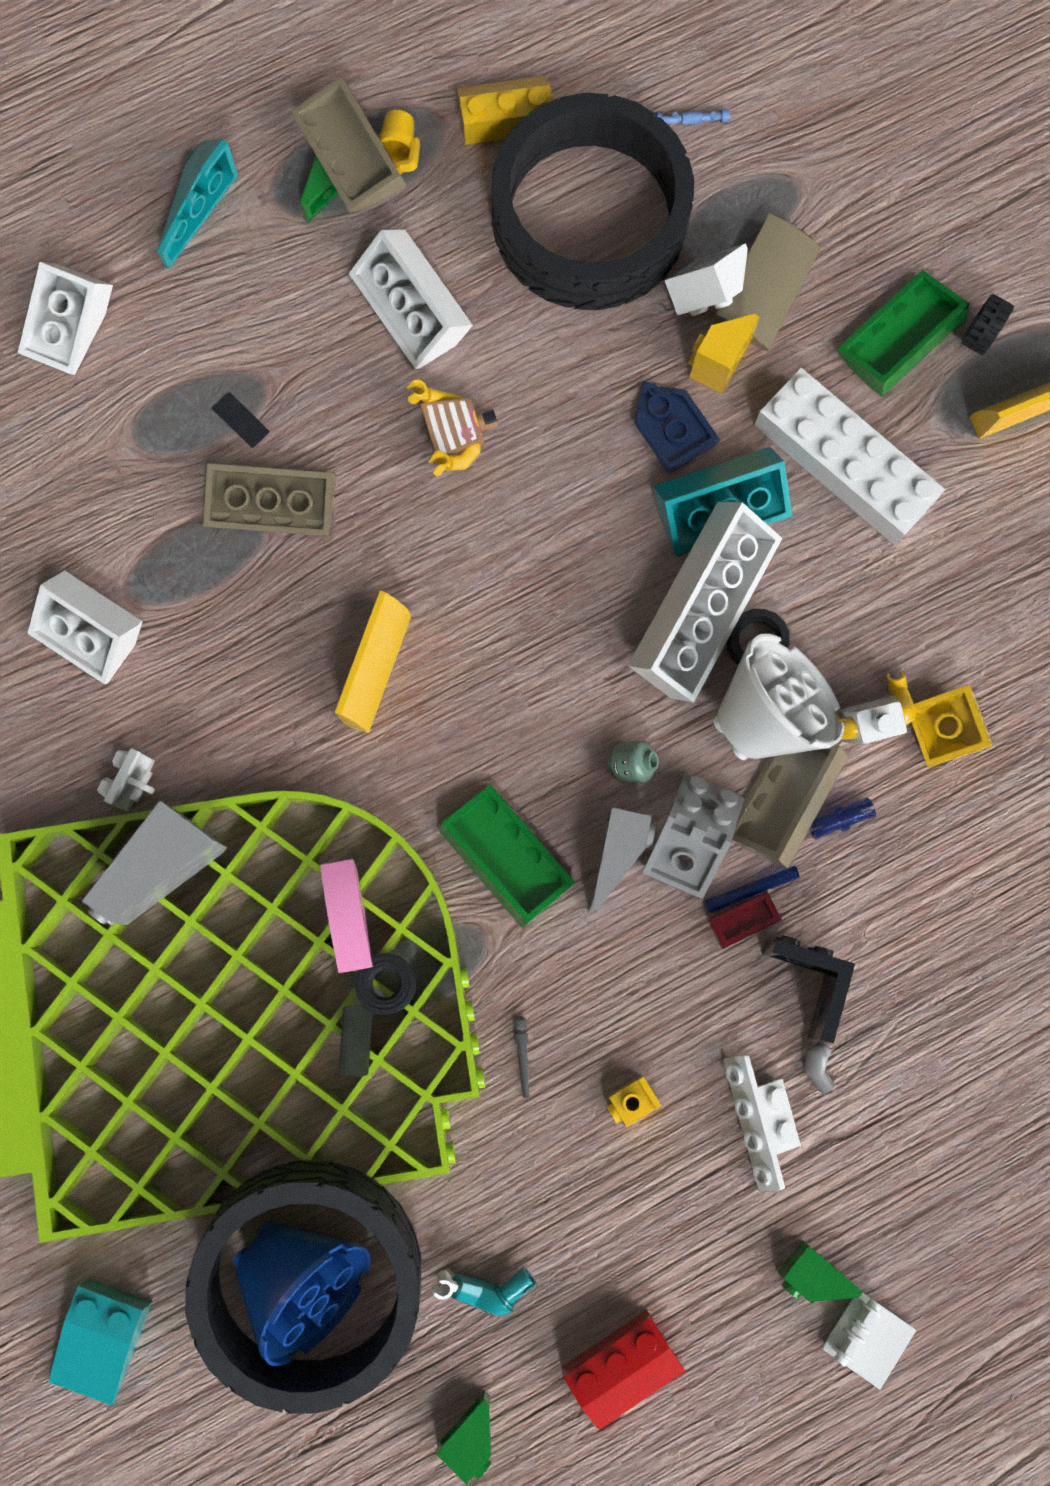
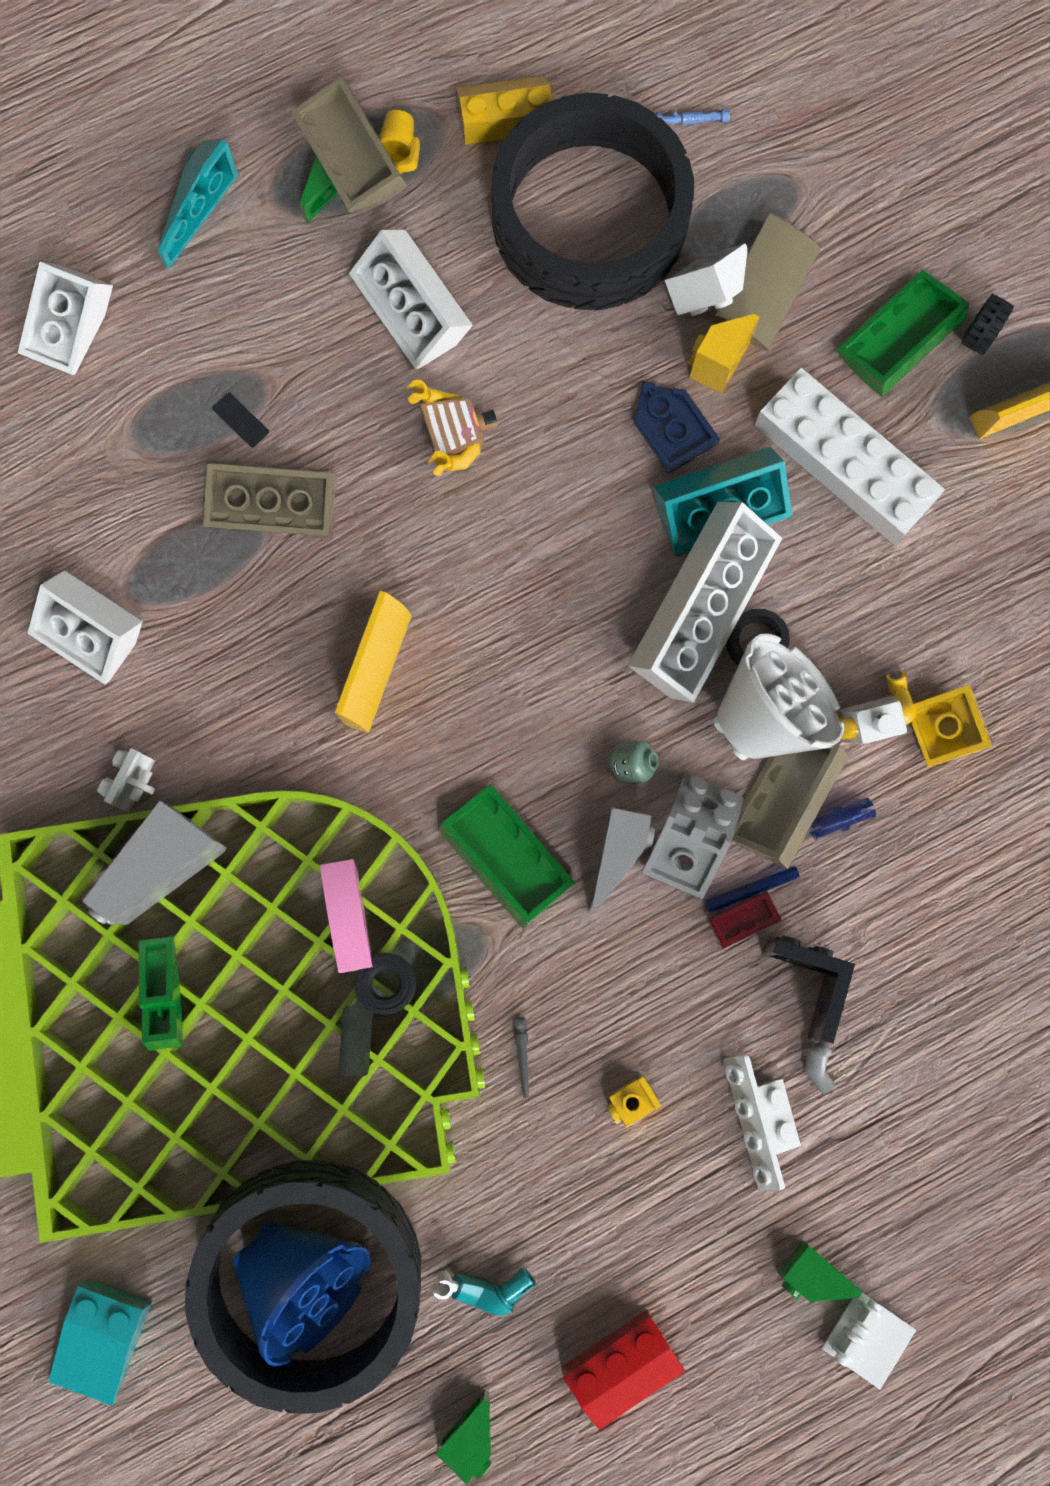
none -> green slope [138,937,183,1051]

